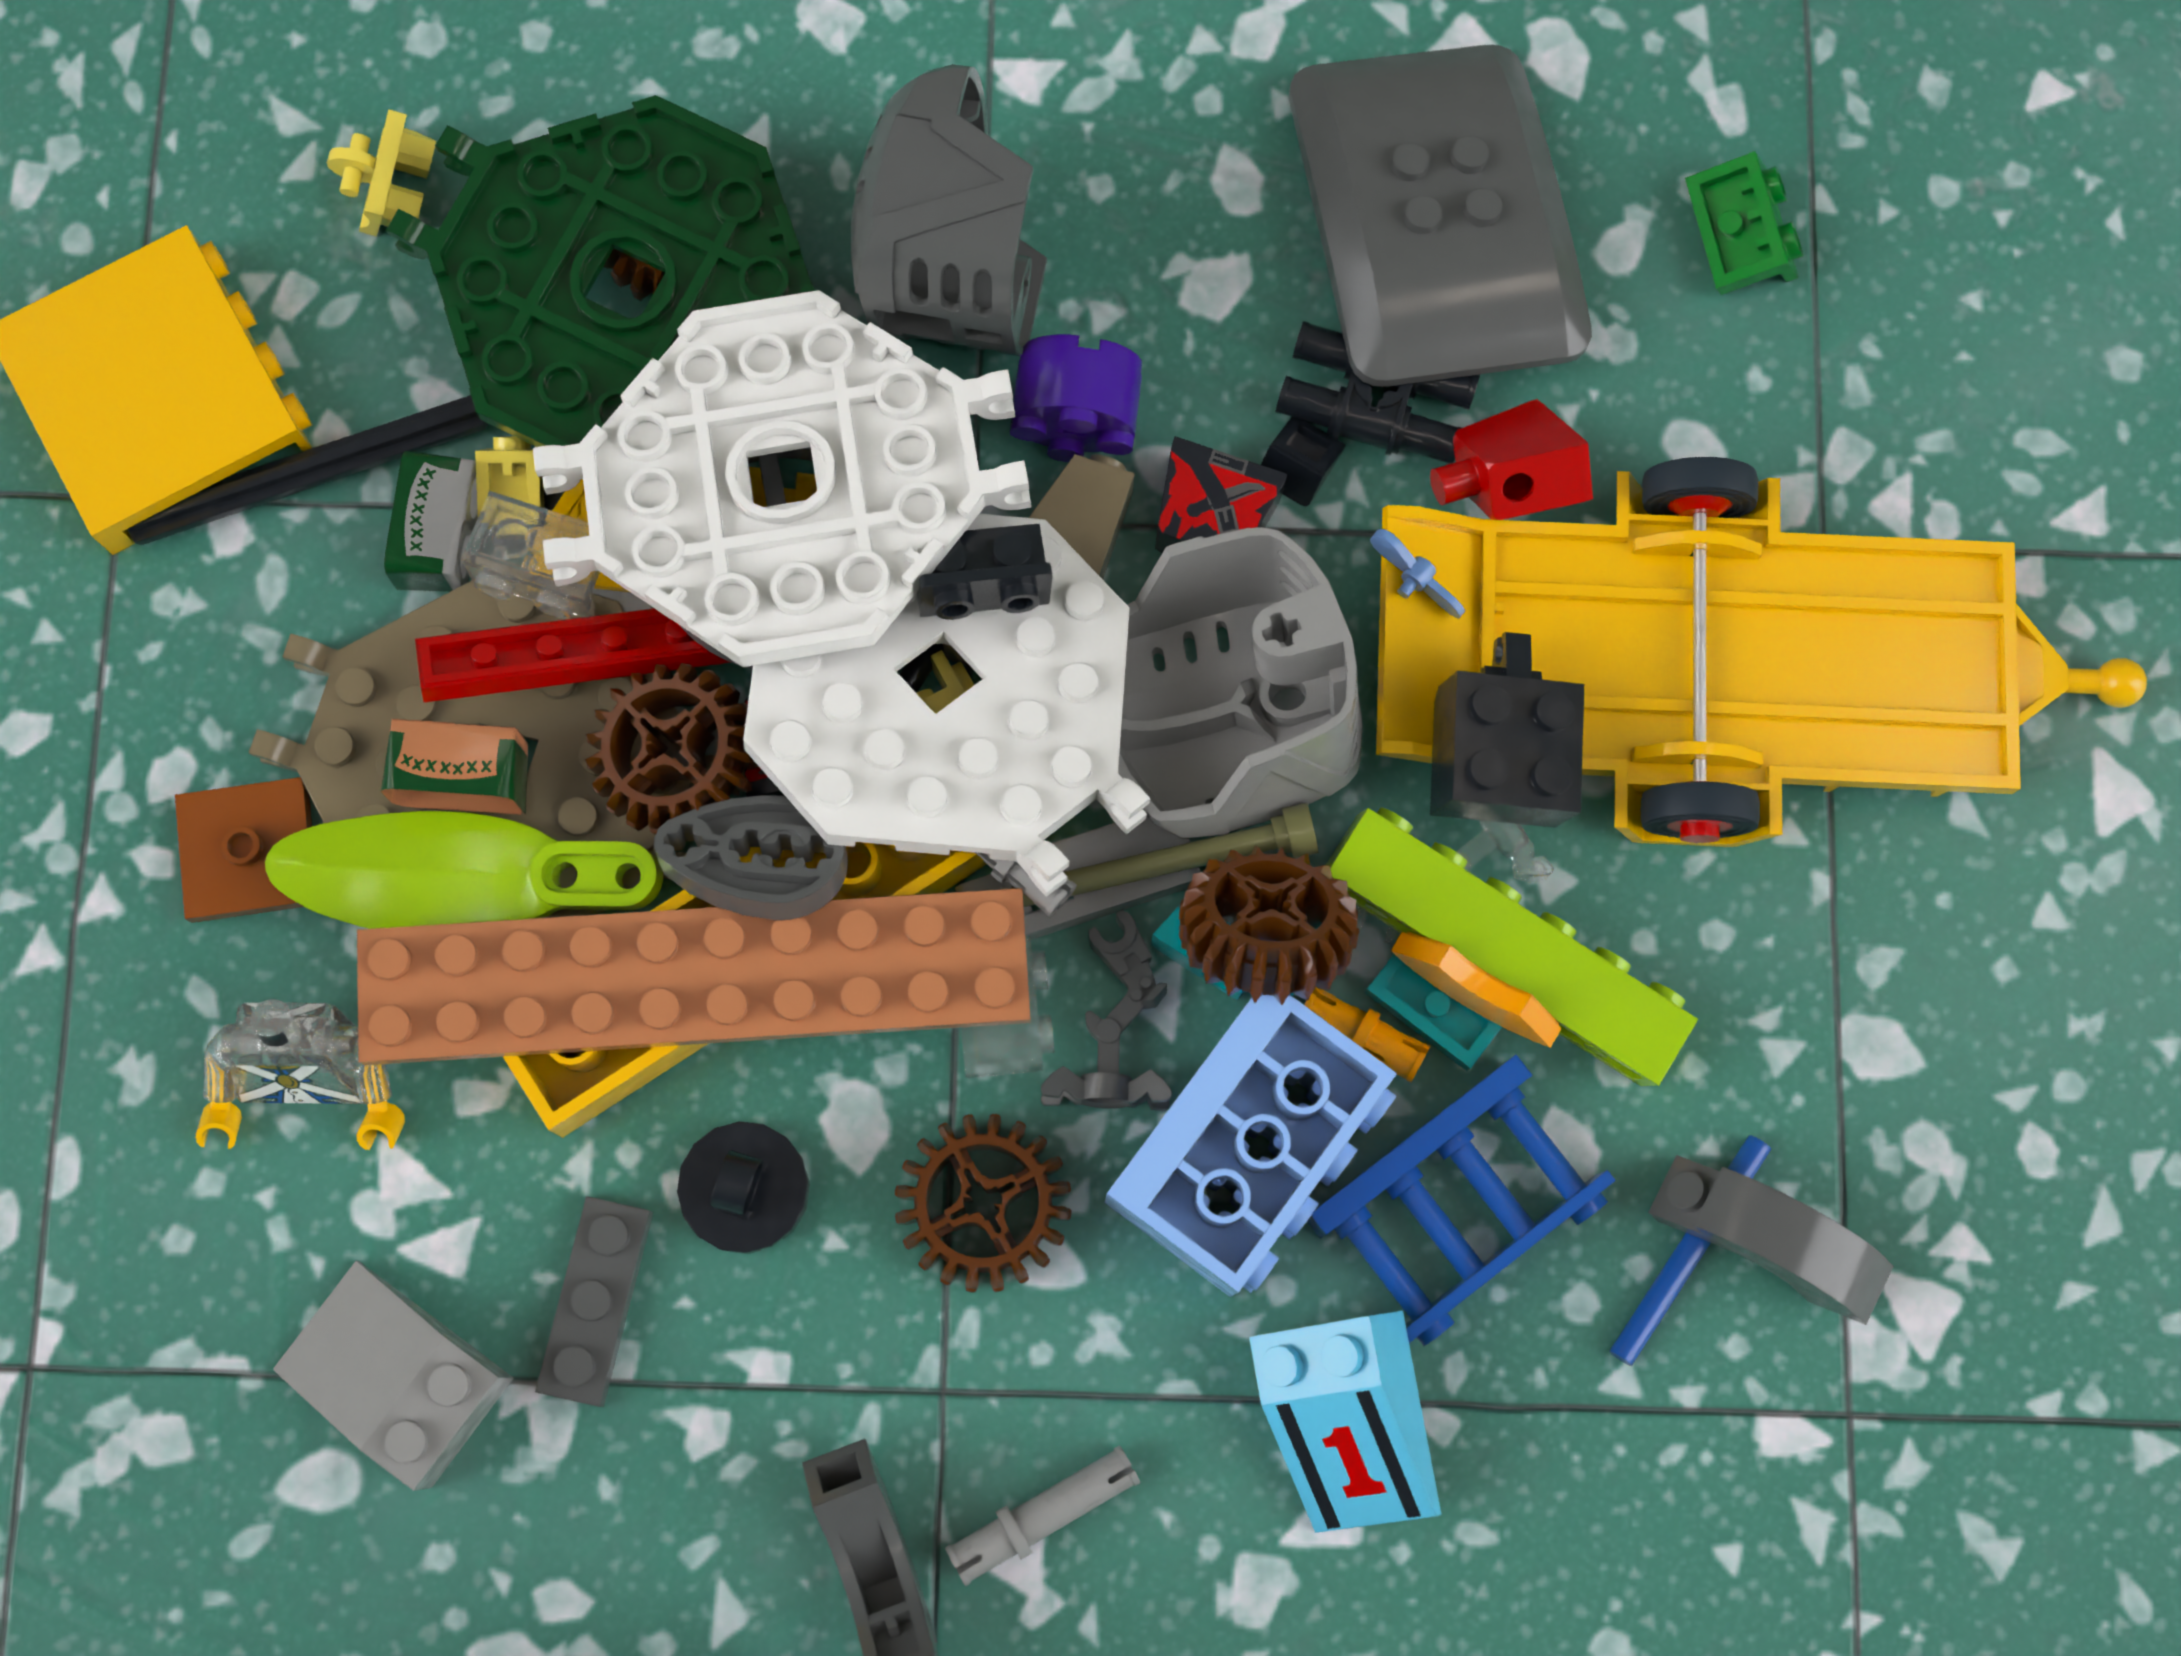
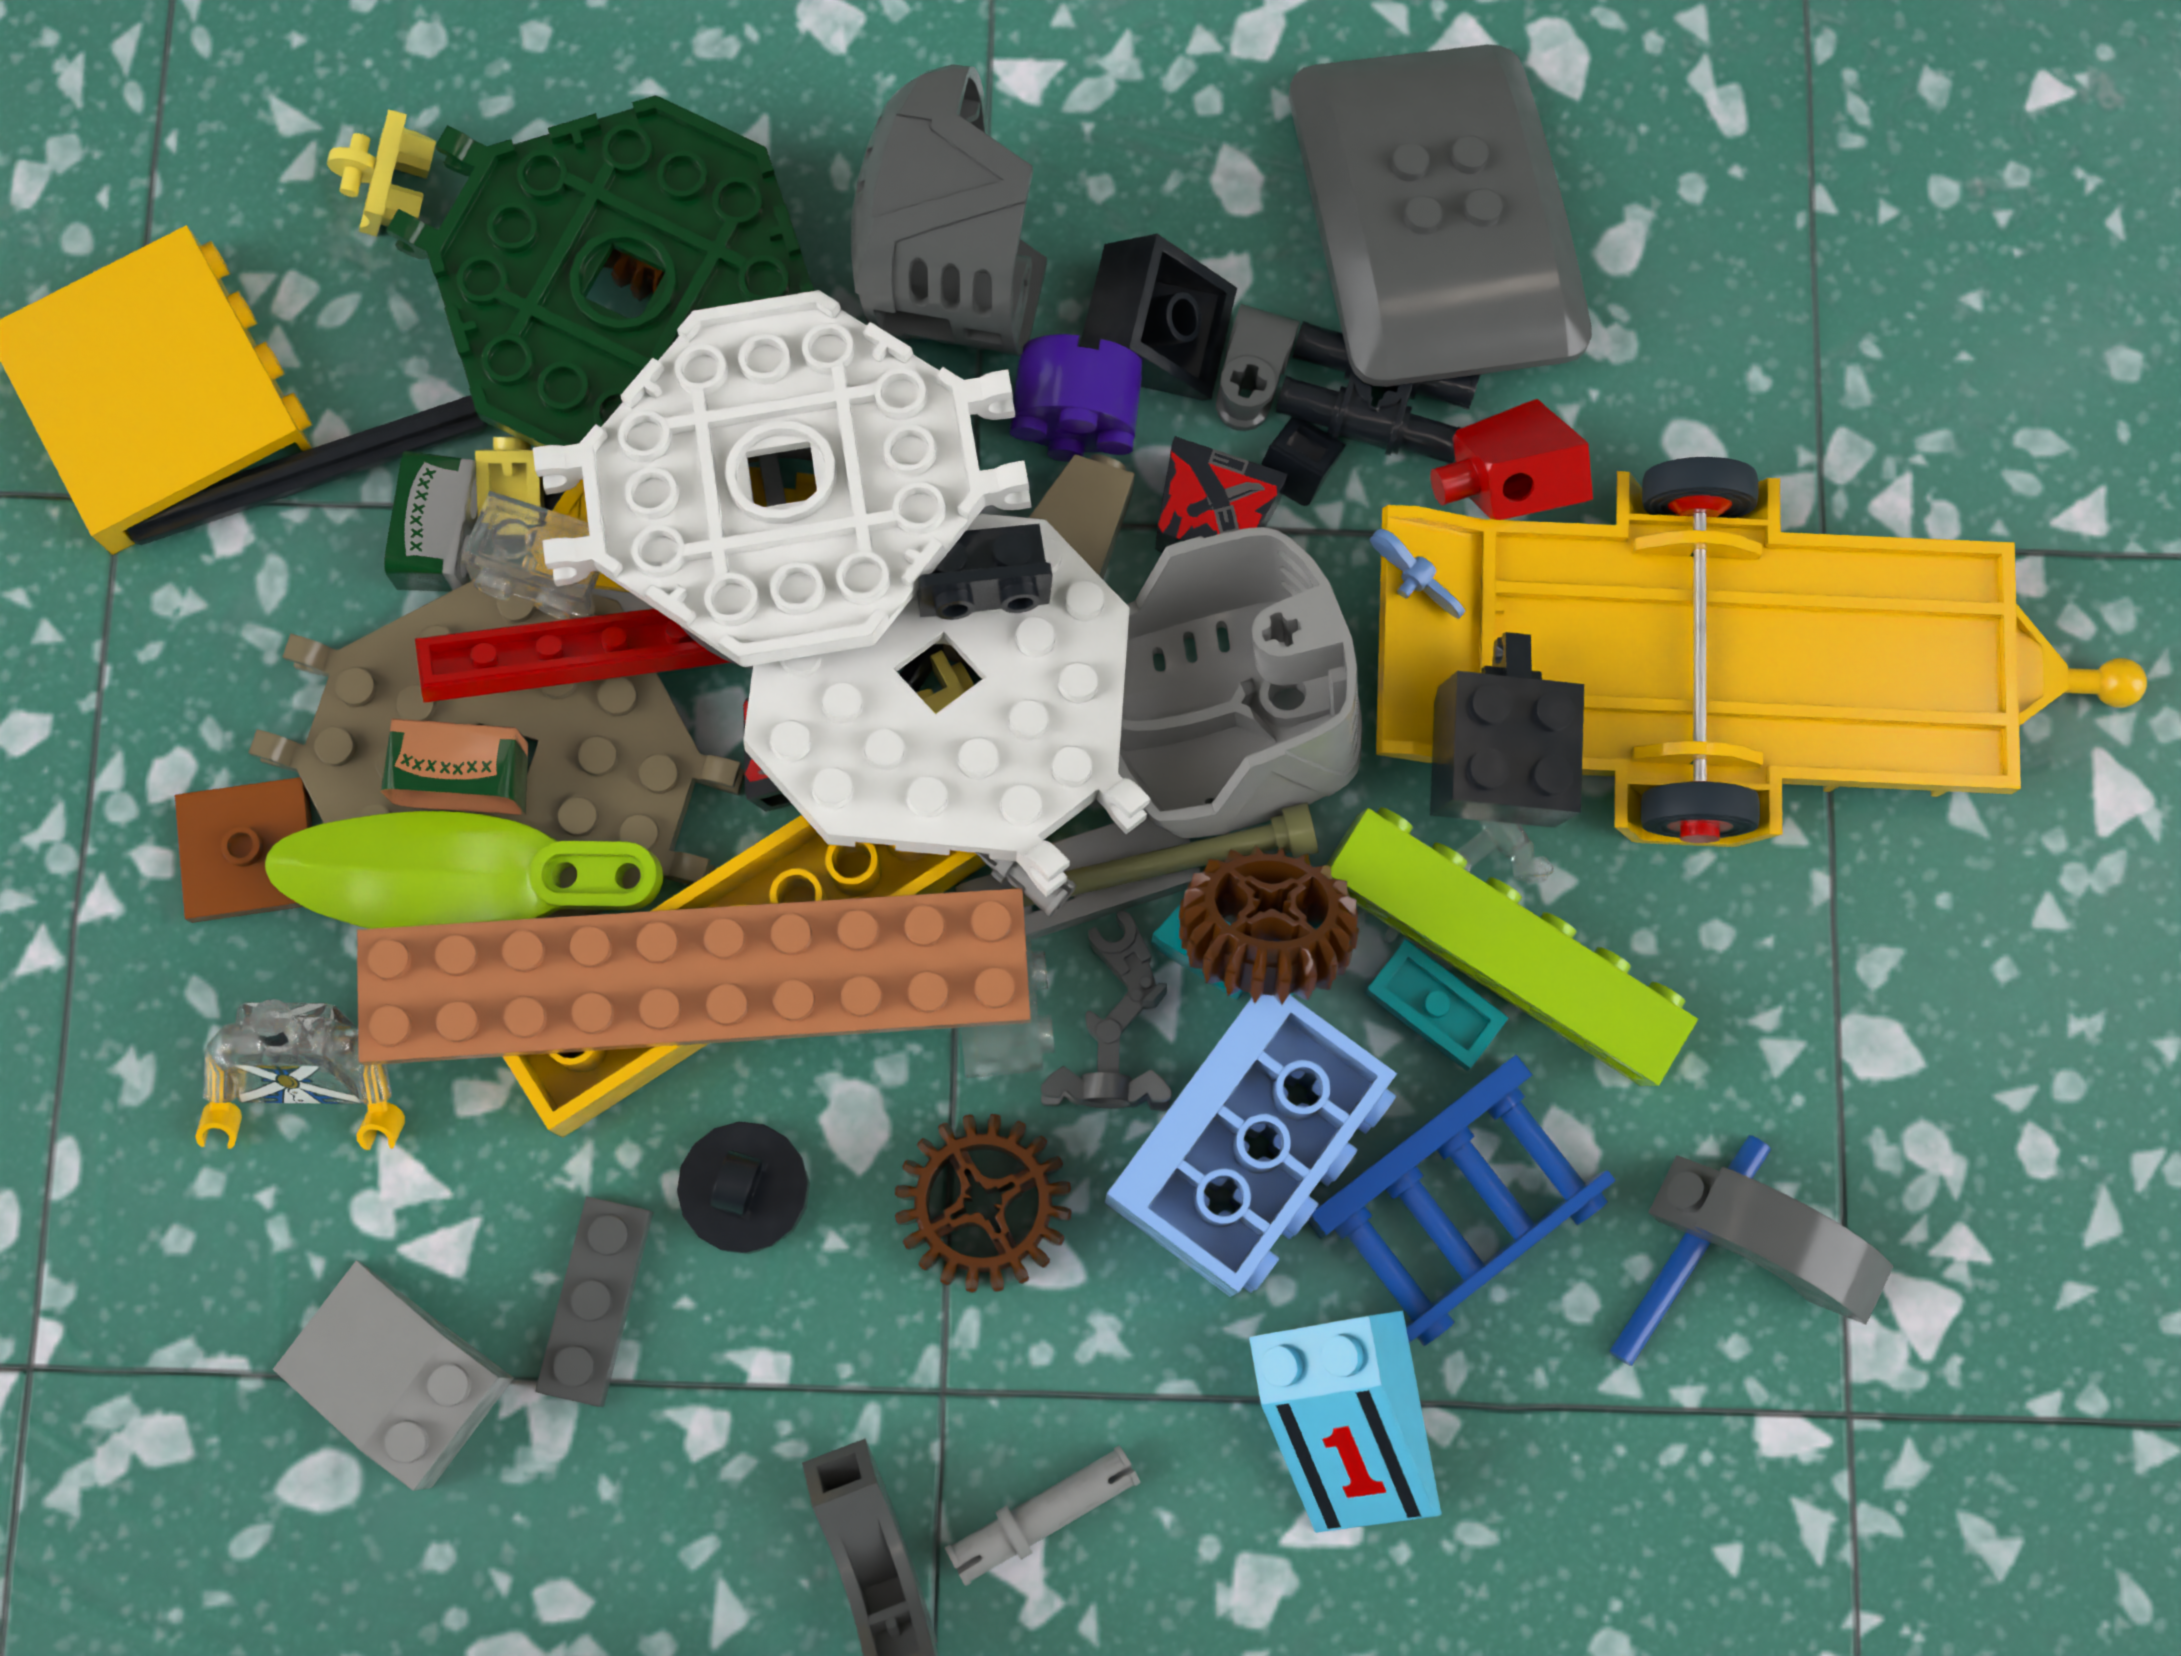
reddish brown gear [585,662,759,835] -> none
dark grey piece [654,795,848,920] -> none
light orange pin [1304,987,1431,1083] -> none
light orange tile [1391,932,1562,1048] -> none
green bracket [1685,151,1803,295] -> none
none -> black slope [1079,233,1237,401]
none -> dark grey piece [1216,304,1300,431]

